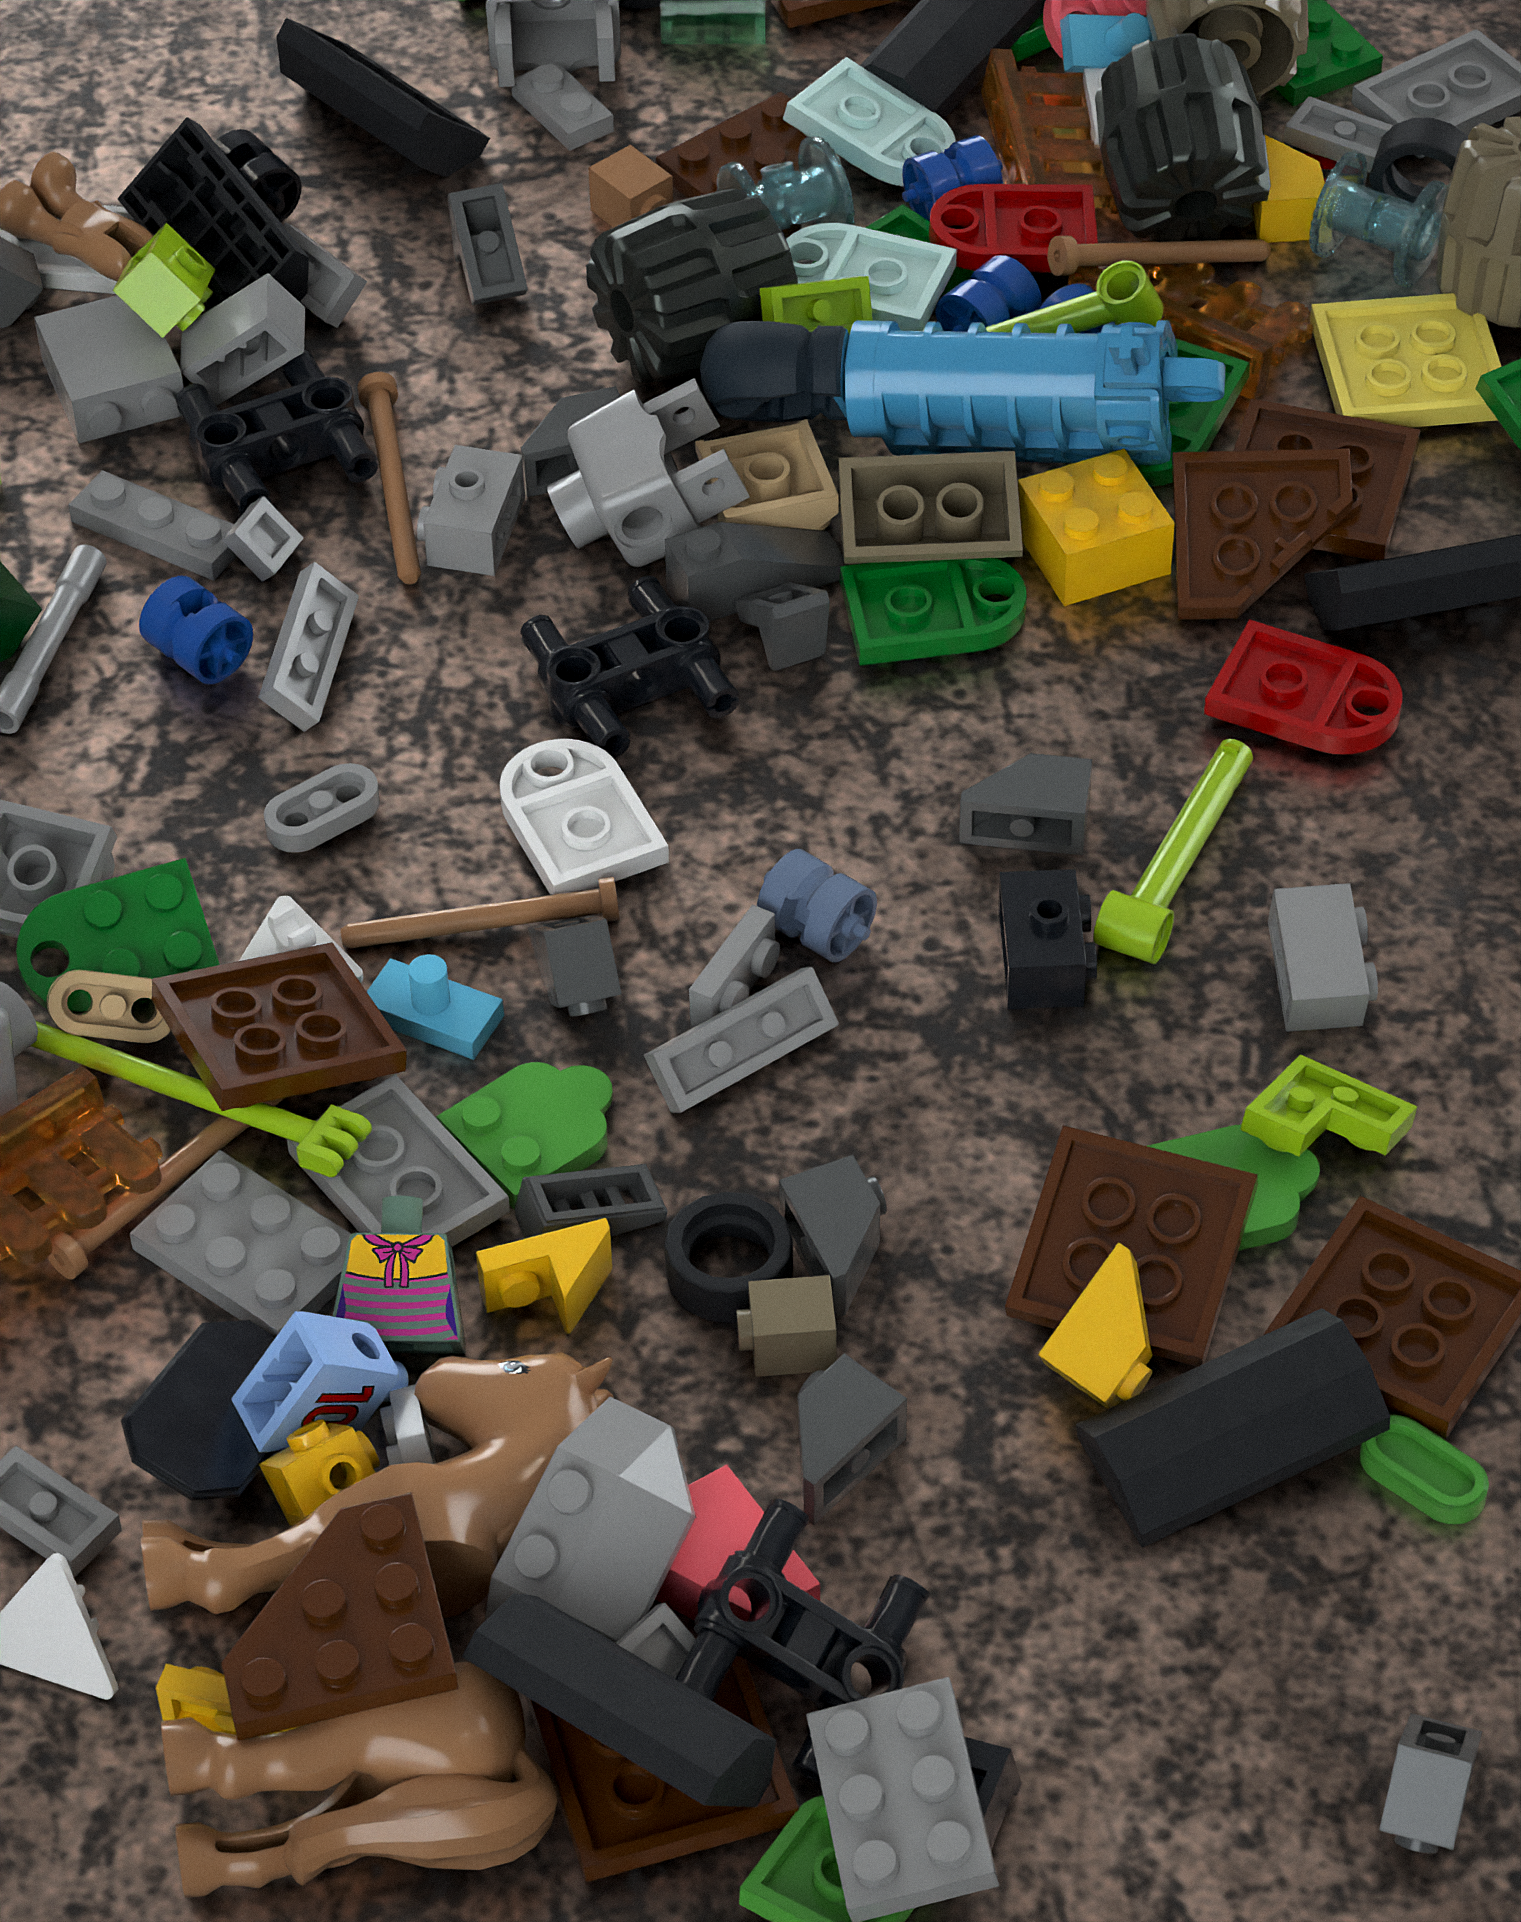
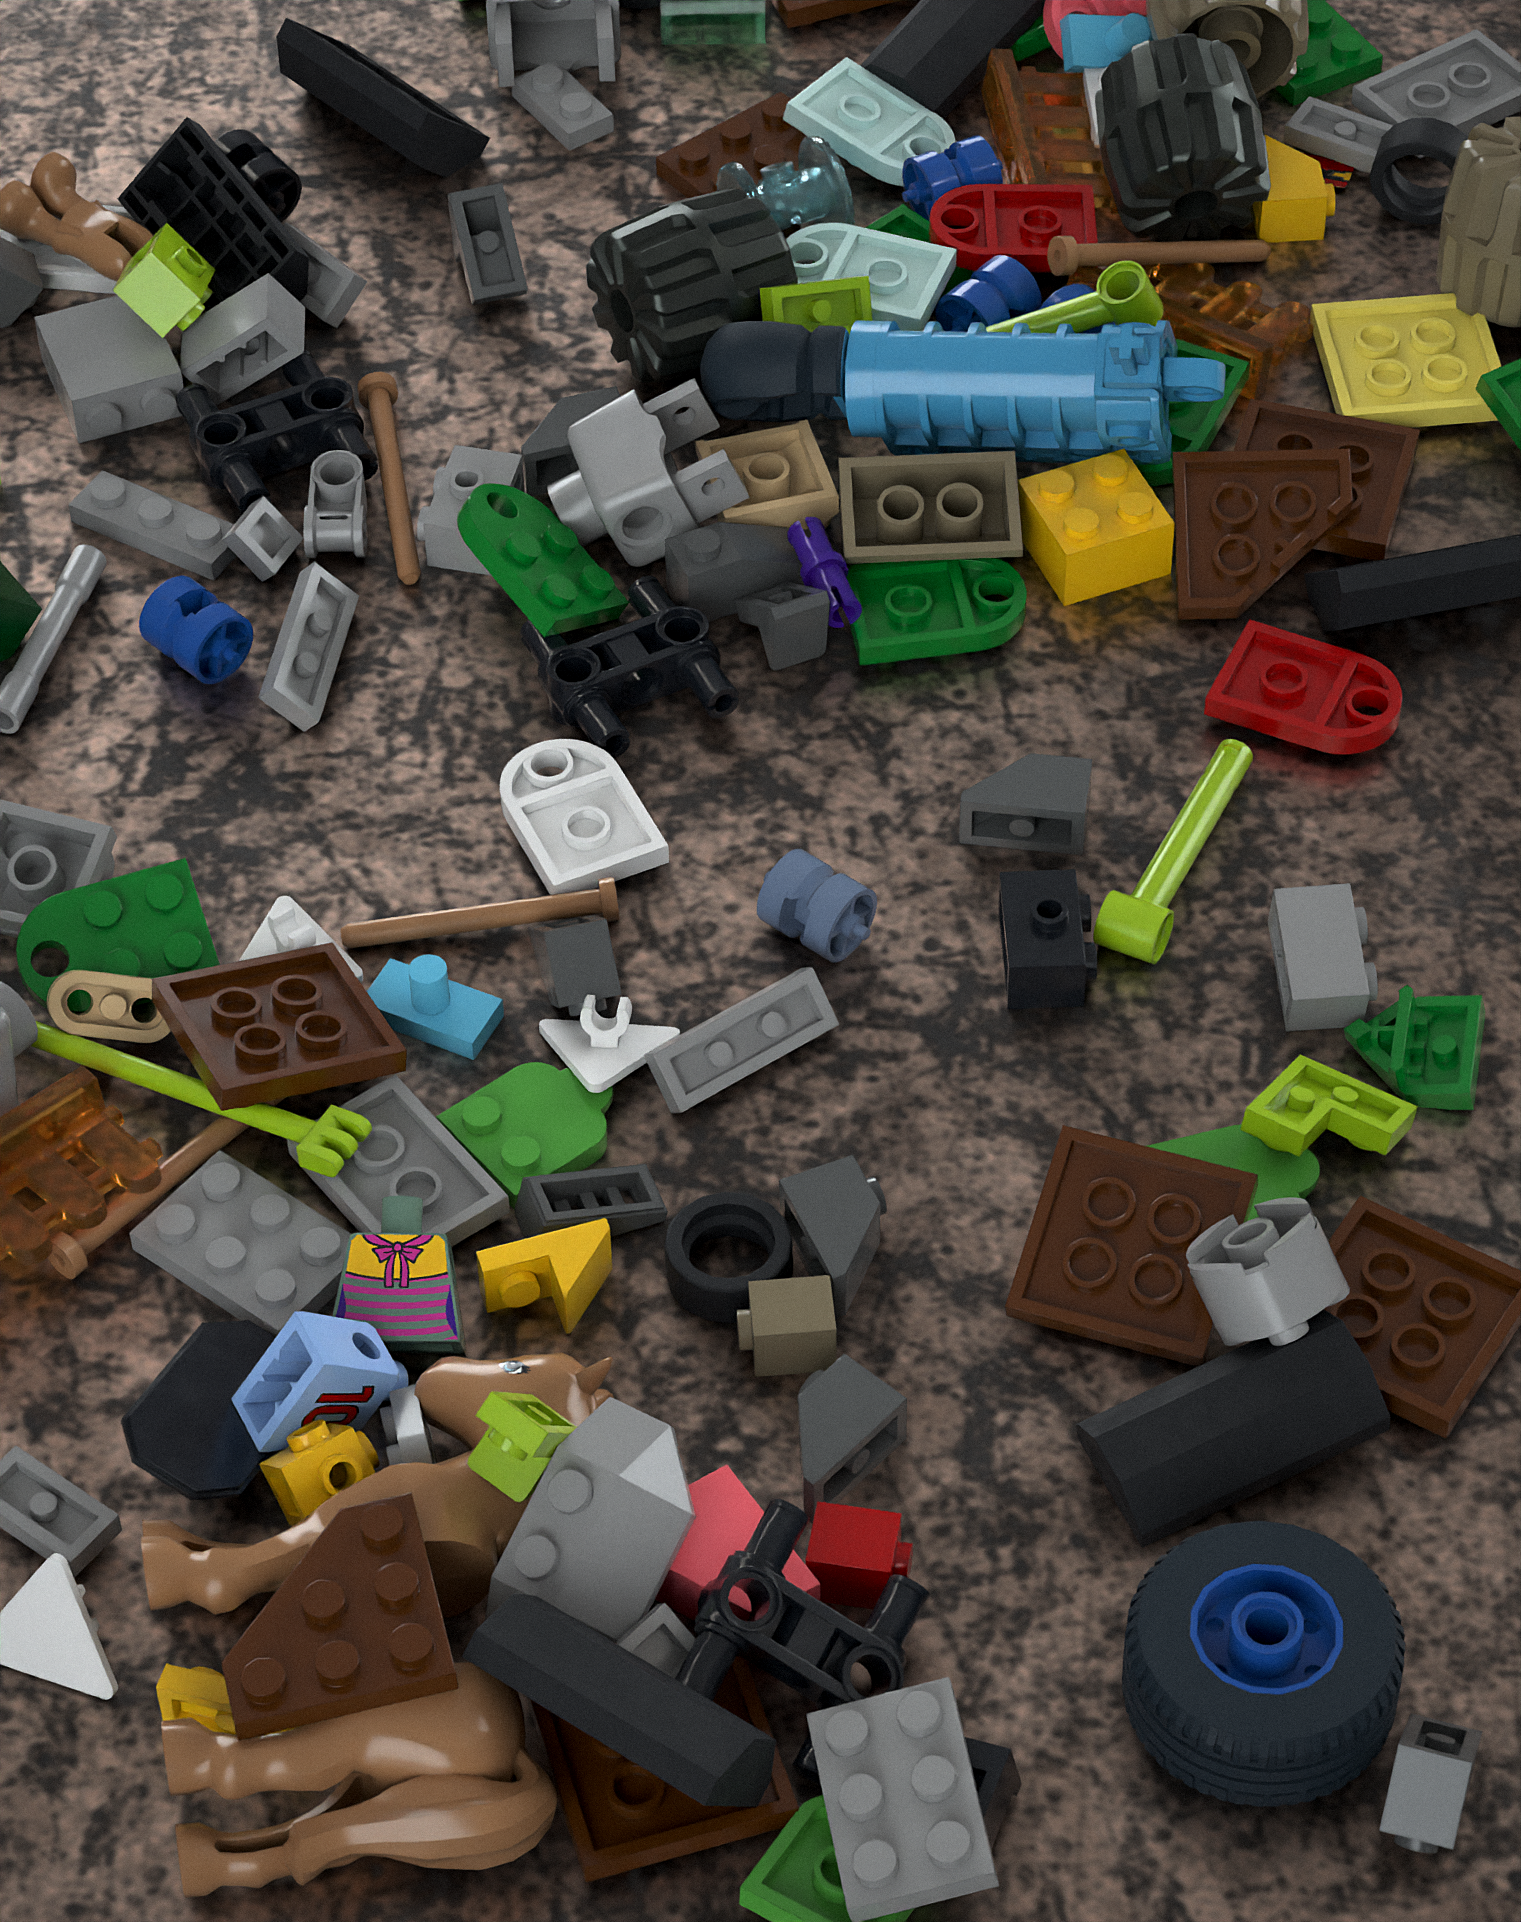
light grey plate [264,763,380,853] -> none
medium nougat brick [588,145,673,228] -> none
light grey plate [689,904,780,1029] -> none
yellow slope [1038,1242,1152,1409] -> none
clear light blue hose [1309,151,1448,287] -> none
bright green tile [1359,1415,1489,1524] -> none
none -> light grey piece [303,450,368,558]
none -> green plate [457,483,629,637]
none -> lime slope [467,1391,577,1502]
none -> white piece [539,994,680,1093]
none -> dark purple pin [787,517,862,628]
none -> red brick [805,1501,913,1609]
none -> black wheel [1122,1521,1405,1807]
none -> light grey brick [1186,1197,1350,1346]
none -> green slope [1343,985,1486,1110]

